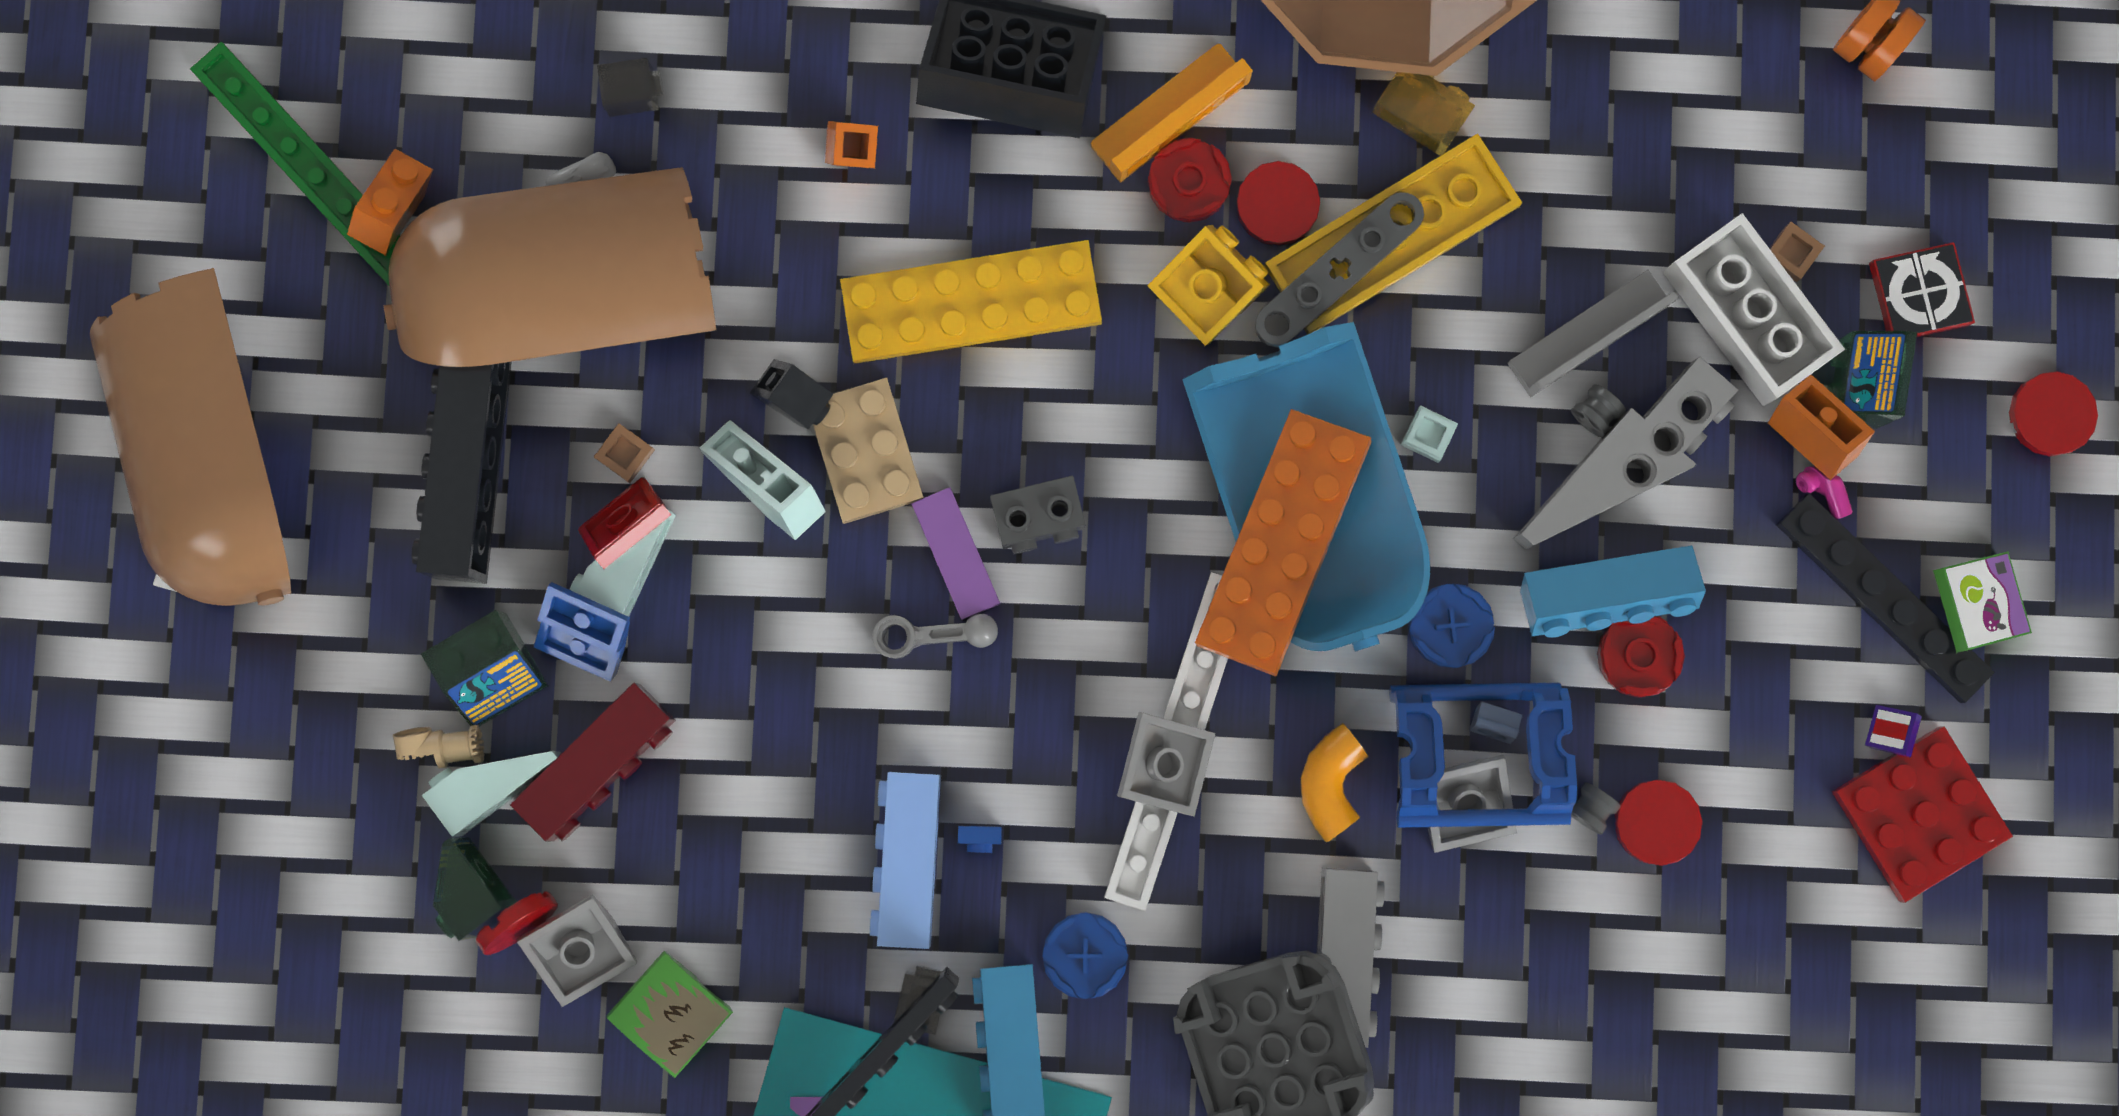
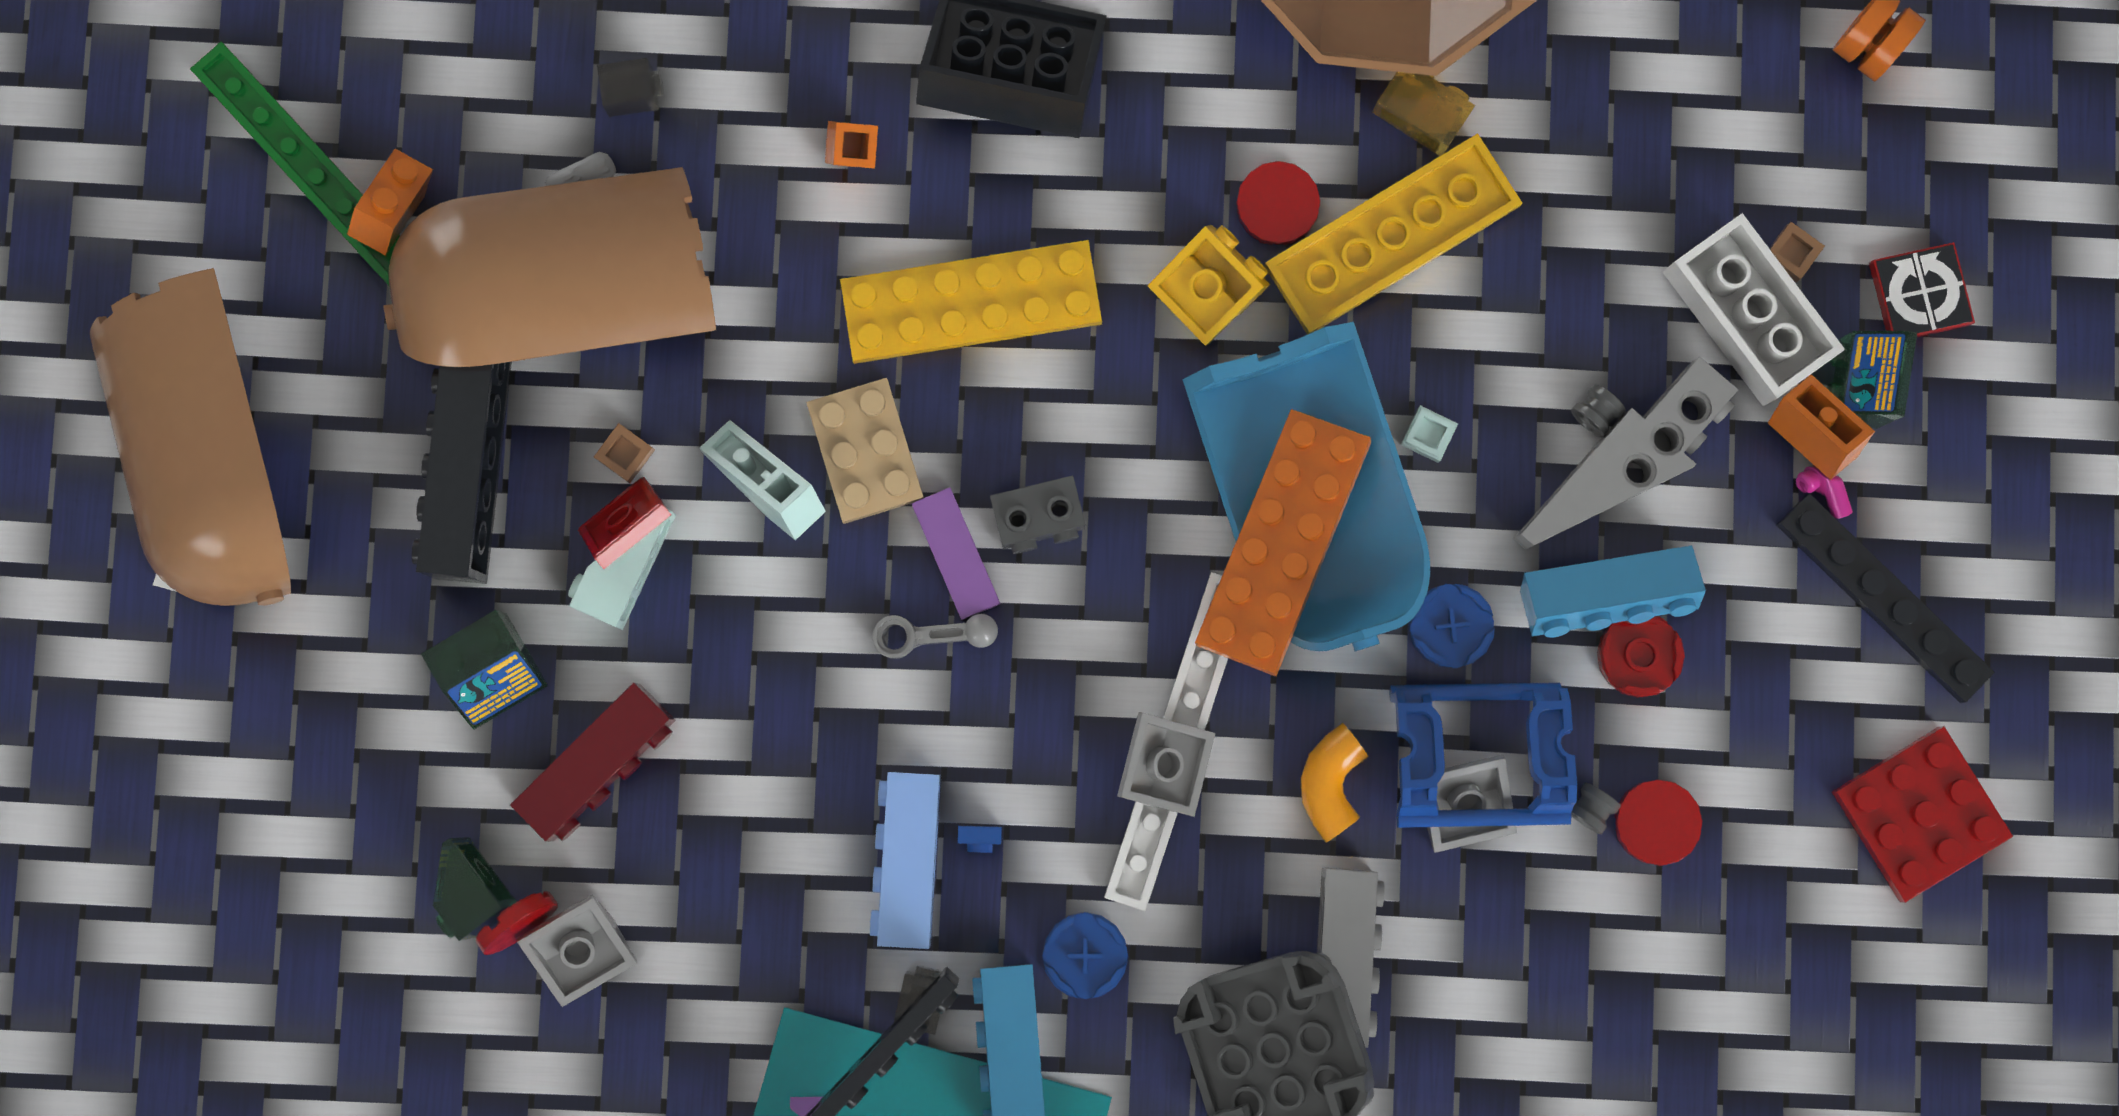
tan connector [393,725,484,769] -> none
light aqua slope [422,751,561,837] -> none
blue slope [534,582,630,682] -> none
slope [606,951,733,1078] -> none
black slope [750,359,833,429] -> none
light orange panel [1091,44,1253,183] -> none
red tile [1148,138,1232,223] -> none
dark grey piece [1255,192,1424,347] -> none
sand blue piece [1469,702,1522,744] -> none
light grey panel [1507,270,1679,398] -> none
tile [1865,705,1922,757] -> none
tile [1933,551,2032,653] -> none
red tile [2009,372,2098,457] -> none

